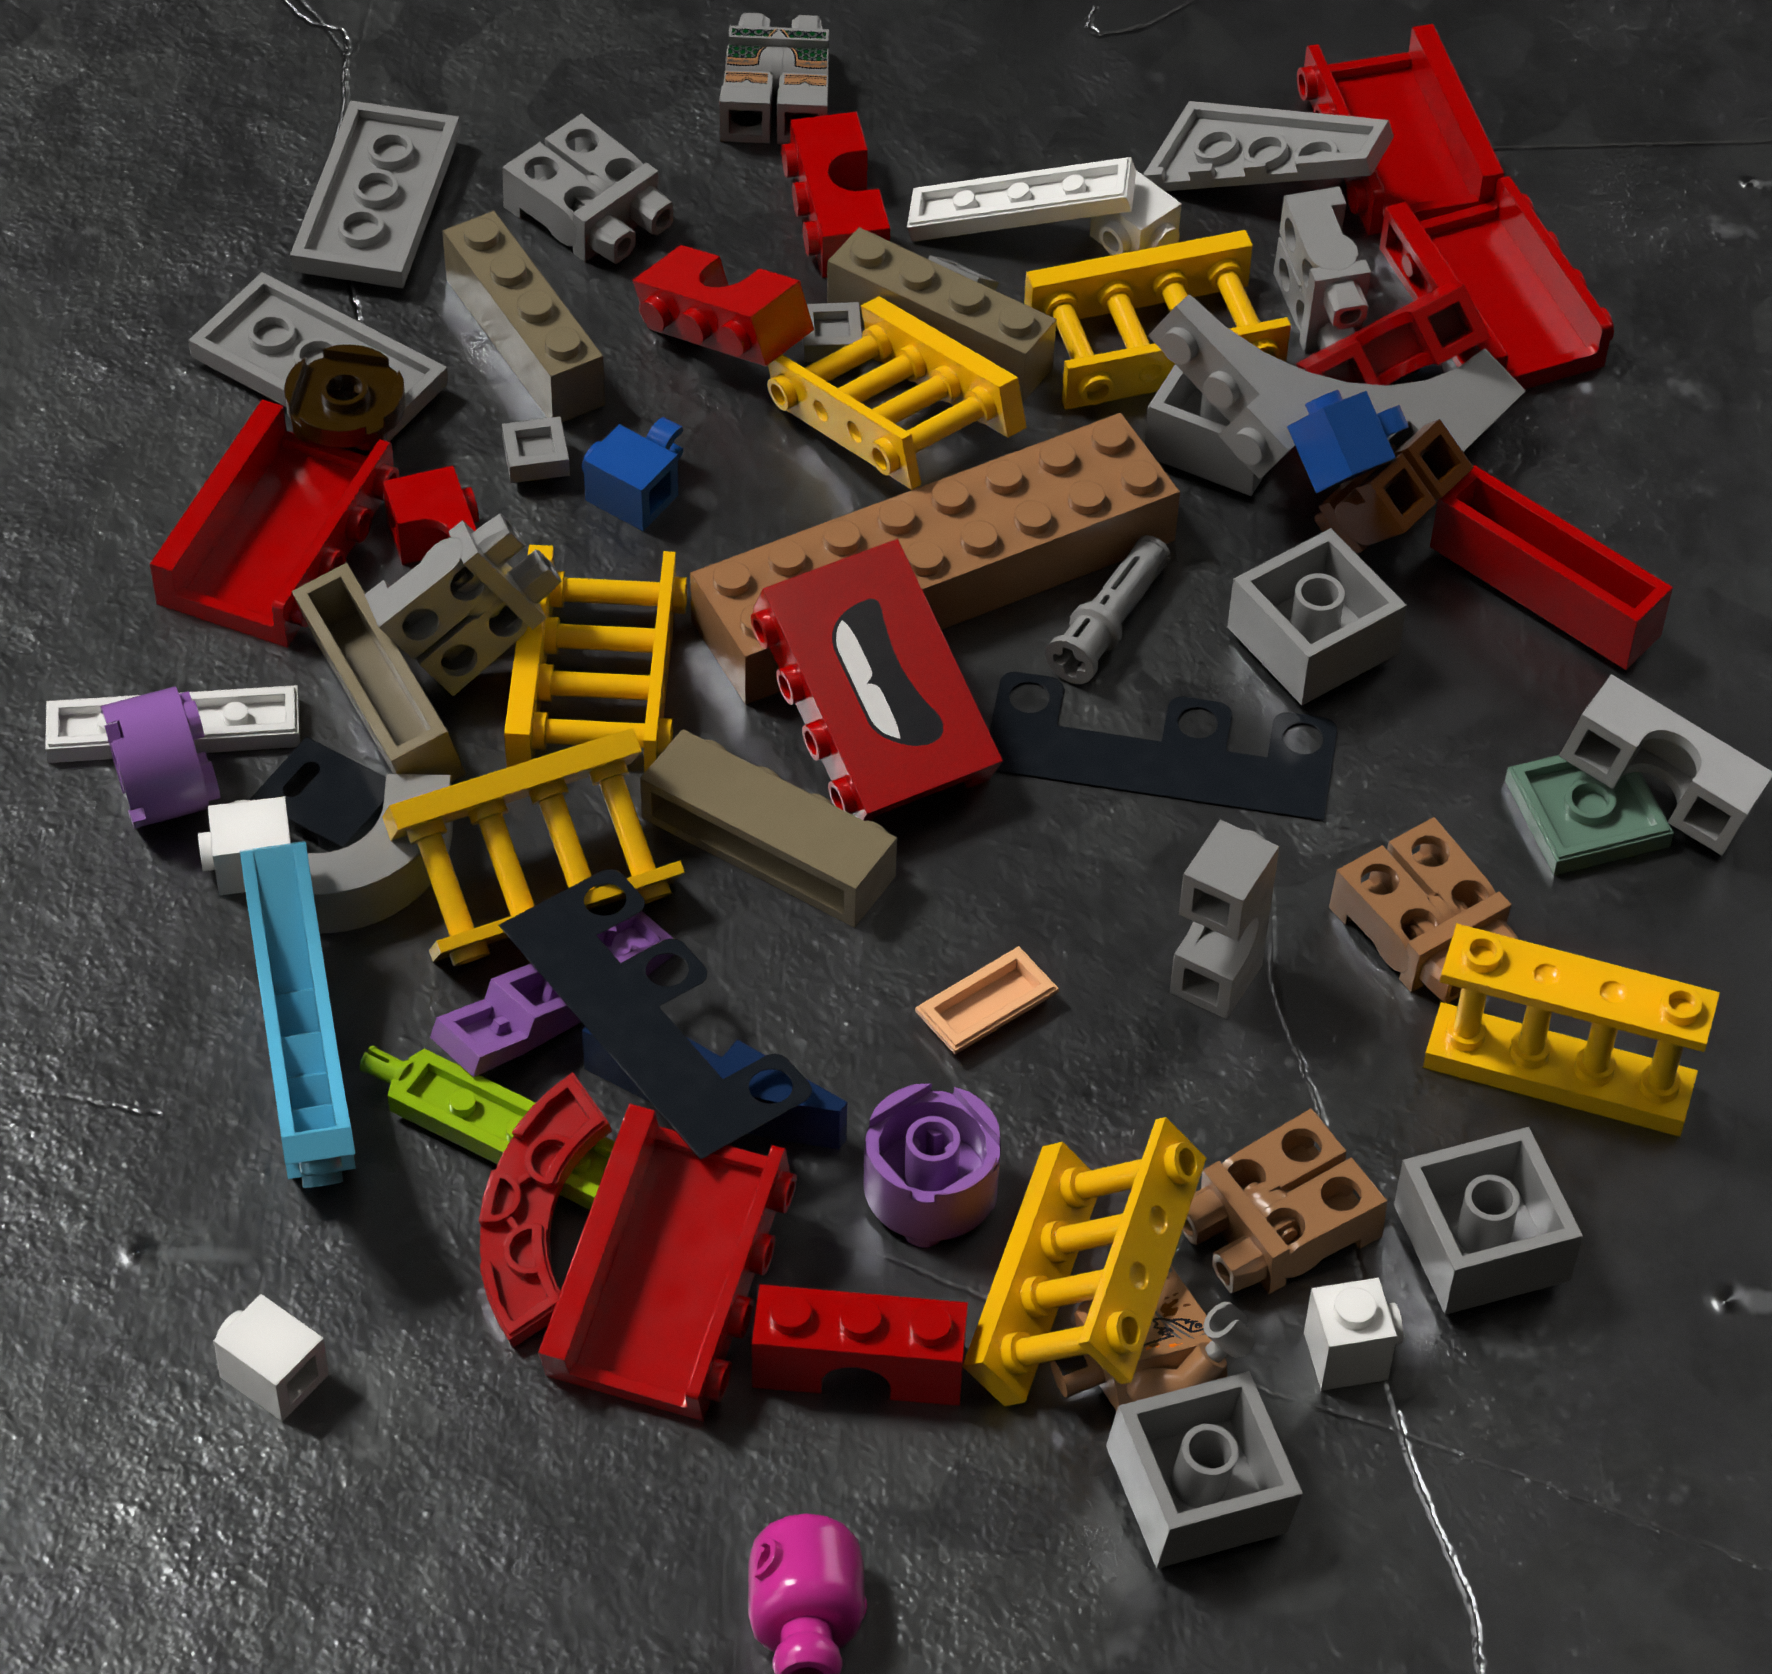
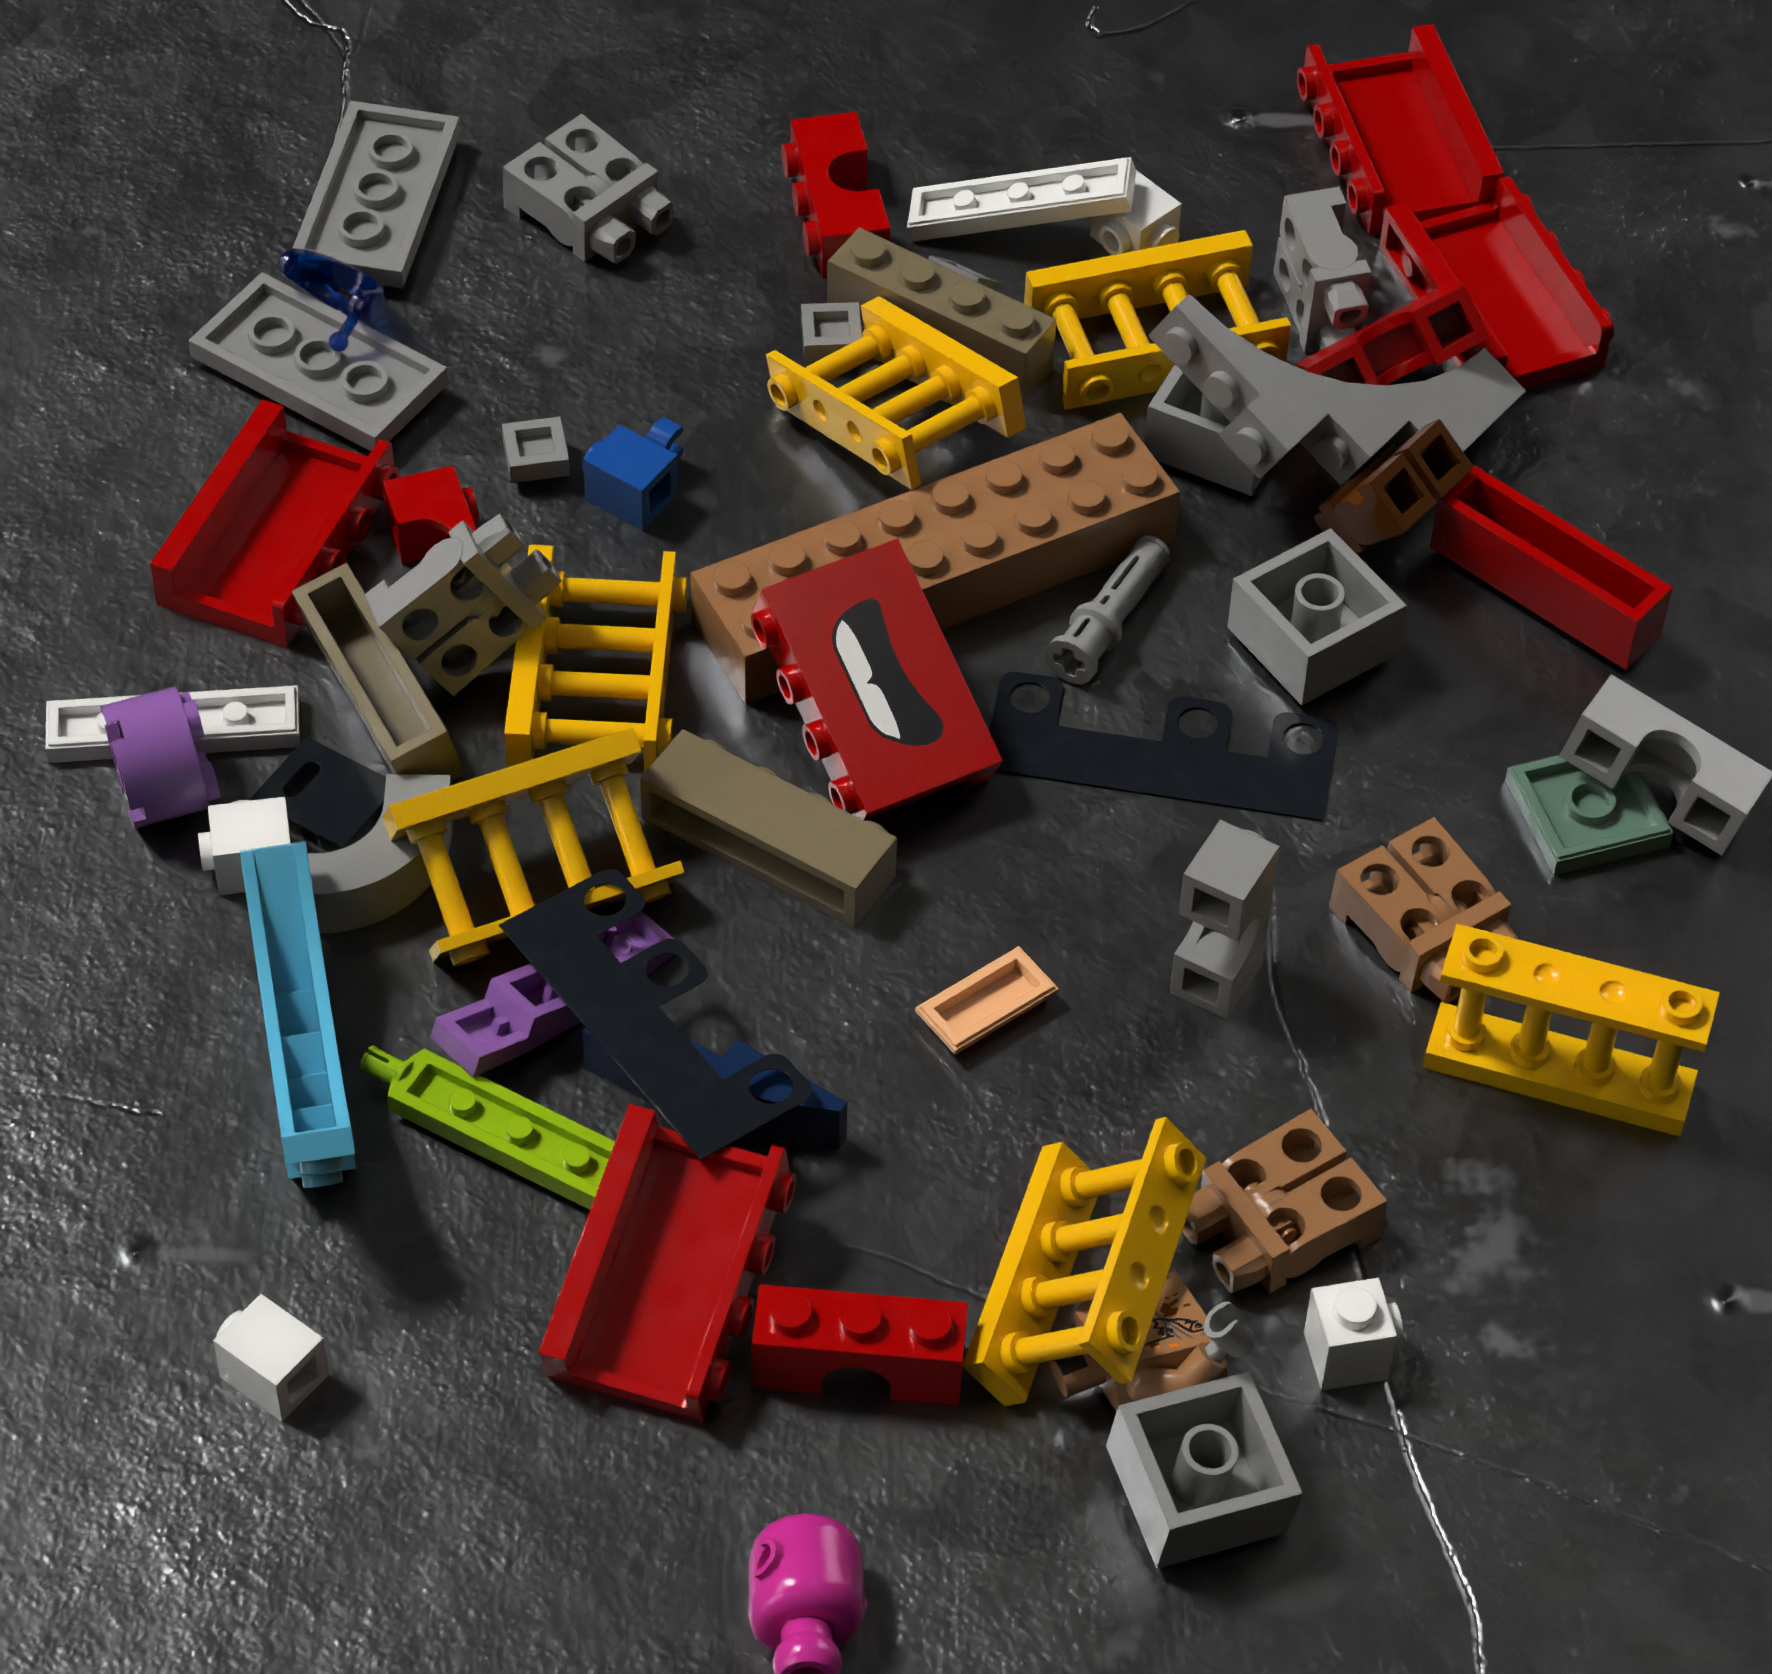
dark brown plate [284,345,406,450] -> none
dark tan brick [442,211,605,422] -> none
red tile [479,1072,612,1348] -> none
red arch [632,245,814,366] -> none
light grey hips [719,13,829,144] -> none
medium lavender brick [864,1084,1001,1248] -> none
light grey wing [1143,101,1394,191] -> none
blue brick [1287,390,1409,493] -> none
light grey brick [1394,1127,1583,1315] -> none
none -> clear blue helmet [278,249,386,352]

